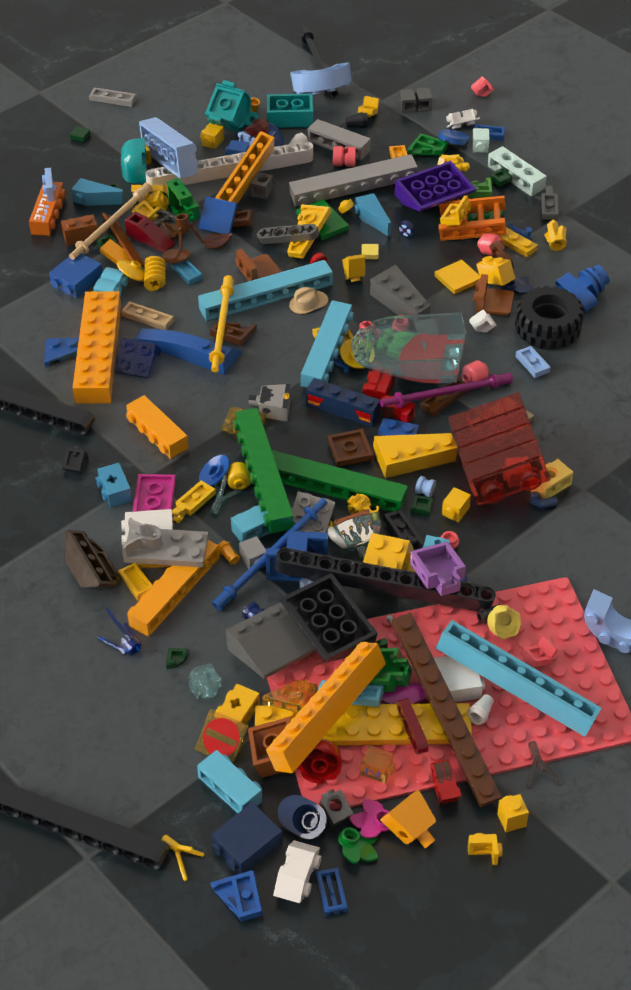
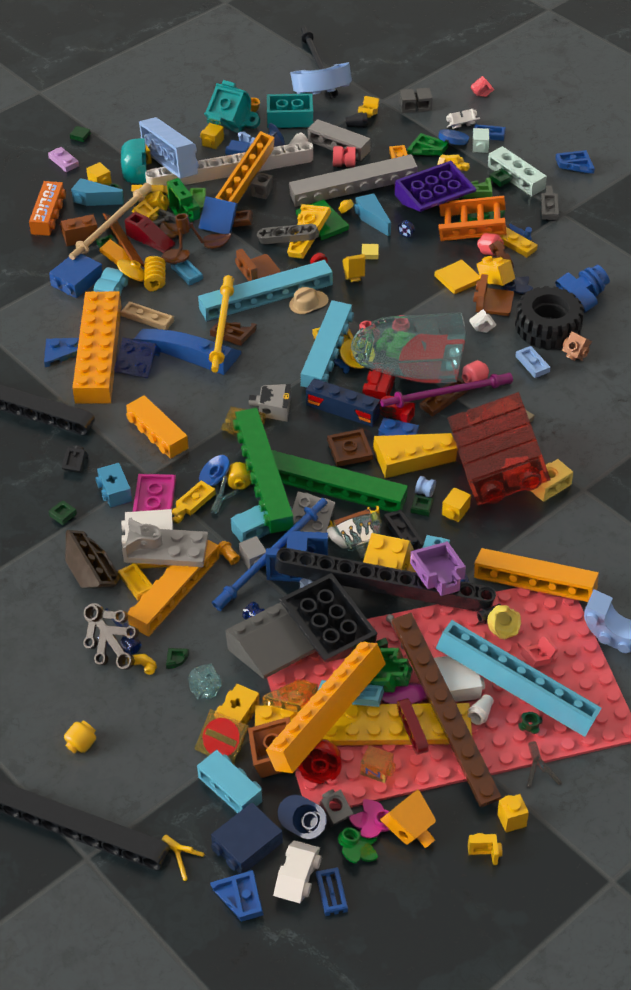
light blue plate [42,168,54,201] -> none
light grey tile [89,88,137,107] -> none
clear red head [244,118,270,138] -> none
yellow gear [347,494,371,515] -> none
dark grey wedge [370,264,431,326] -> none
red leg [430,759,462,805] -> none
yellow bracket [440,196,471,226] -> none
coral plate [441,531,459,549] -> none
dark blue arm [529,491,558,509] -> none
yellow rock [544,220,567,251] -> none
none -> lavender plate [48,147,79,172]
none -> dark green plate [49,500,77,525]
none -> yellow head [64,721,96,754]
none -> plant [83,603,139,670]
none -> yellow brick [87,162,112,185]
none -> yellow arm [127,654,157,675]
none -> bright green tile [190,188,206,213]
none -> light orange brick [474,548,599,602]
none -> dark green plate [518,712,542,734]
none -> blue wing [555,150,595,174]
none -> nougat brick [562,331,592,361]

